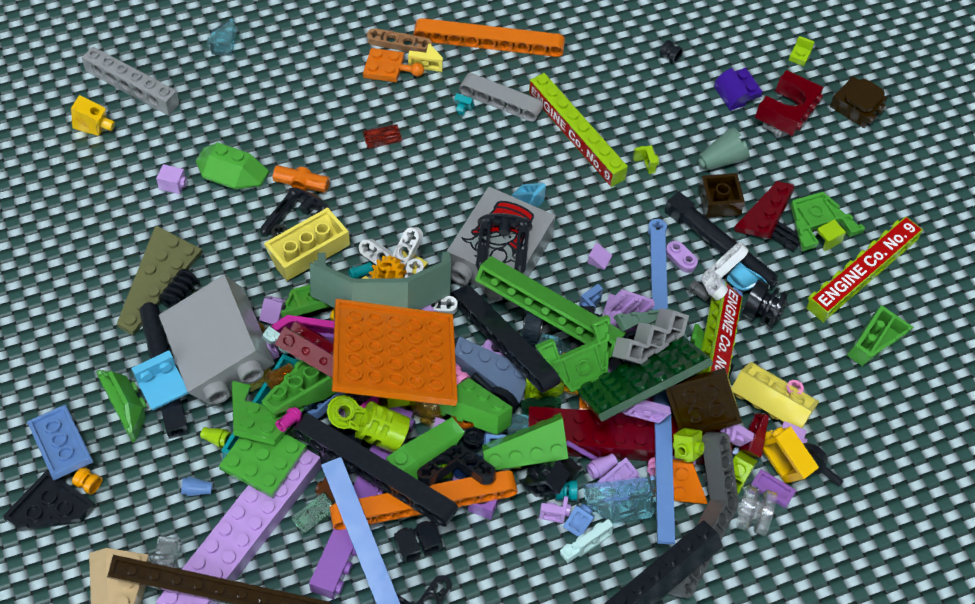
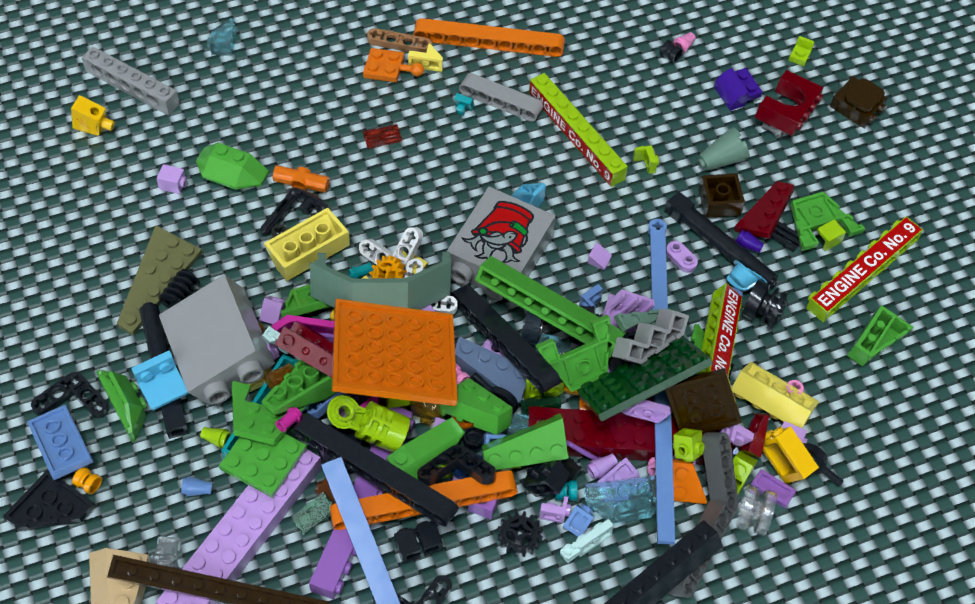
black piece [476,213,533,274] -> none
dark grey pin [688,280,711,303] -> none
white beam [701,242,748,301] -> none
none -> black beam [31,372,109,418]
none -> black gear [497,511,543,557]
none -> bright pink cone [674,32,696,53]
none -> dark purple cone [736,230,764,253]

